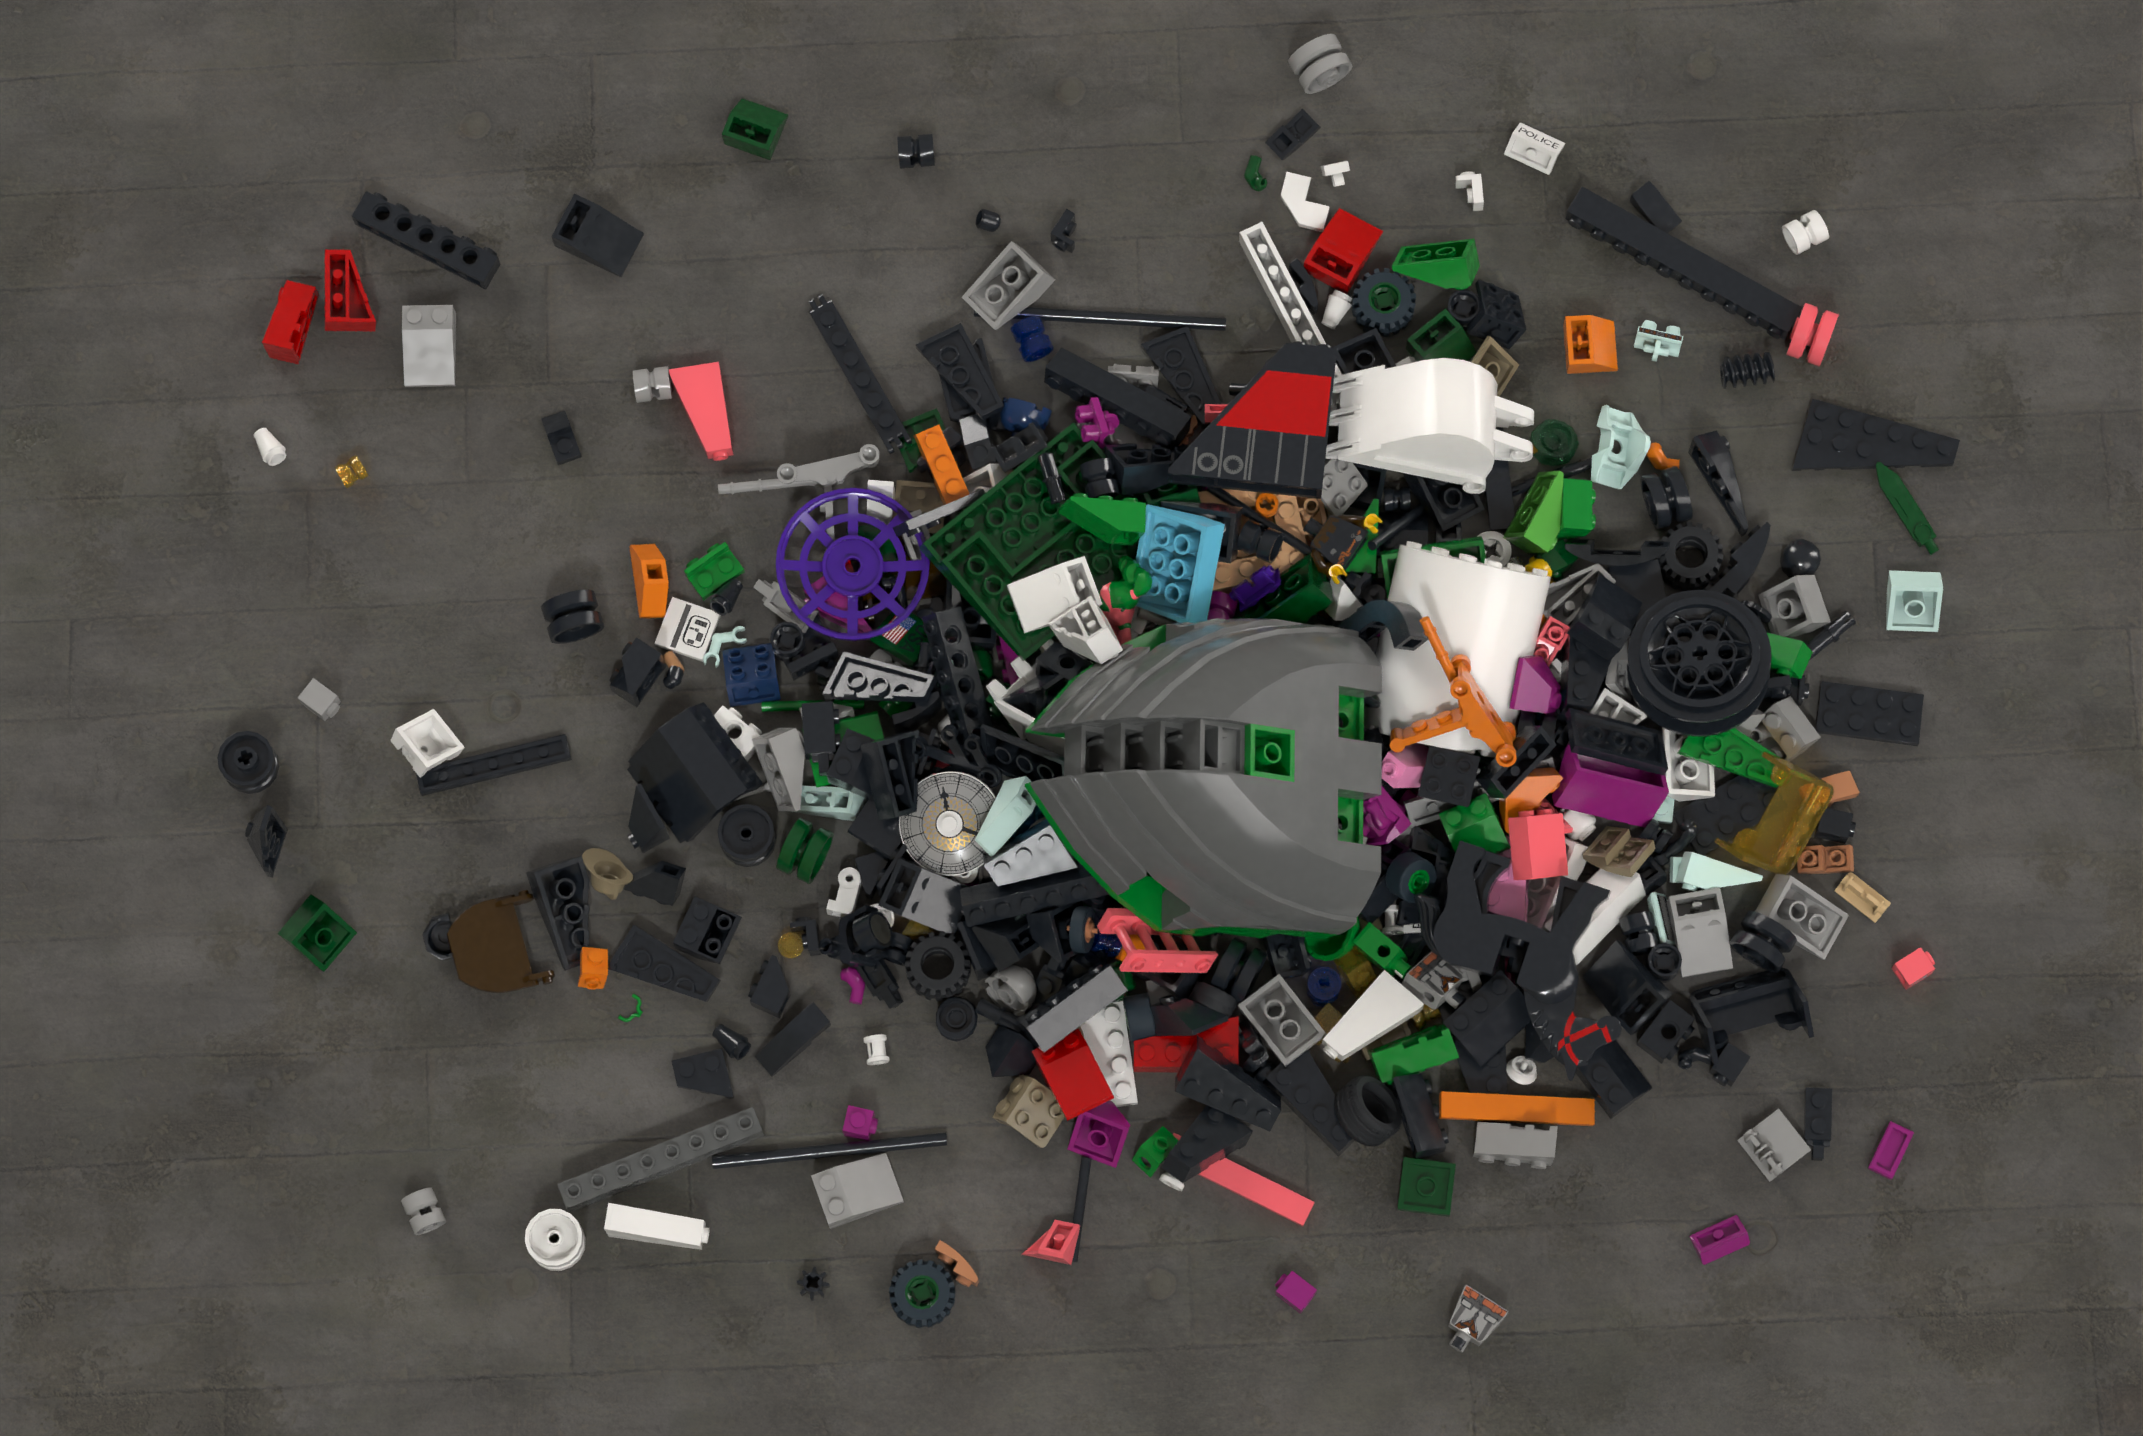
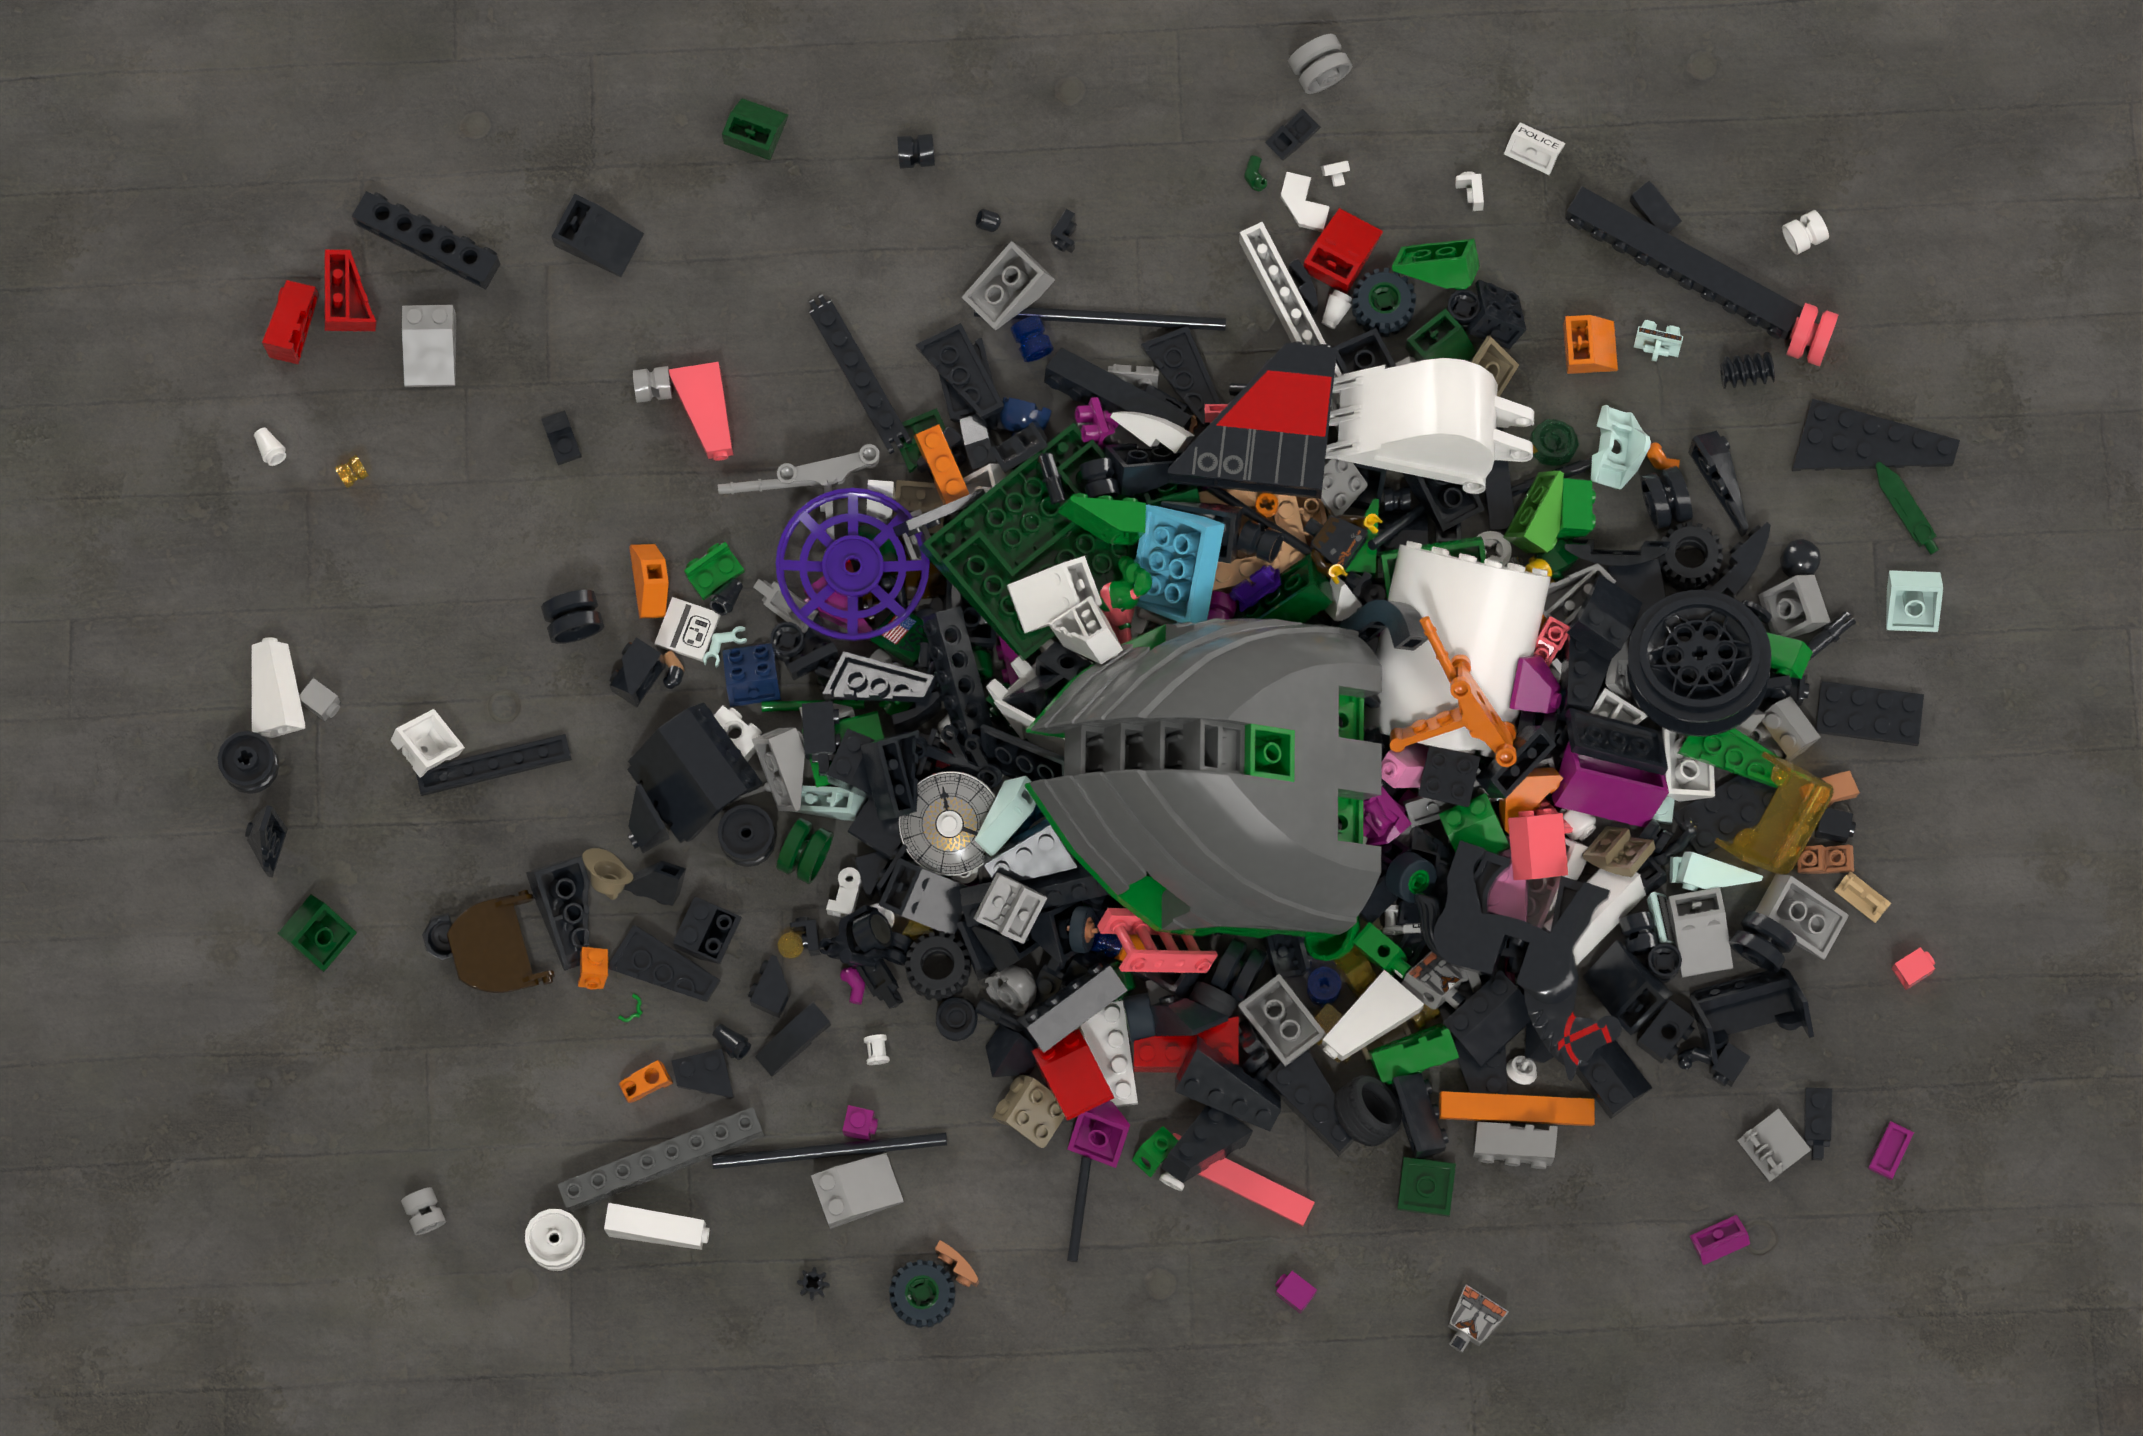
coral slope [1021,1220,1080,1265] -> none
none -> white slope [252,638,305,738]
none -> orange leg [619,1060,673,1103]
none -> light grey slope [974,872,1047,944]
none -> white slope [1110,412,1195,453]

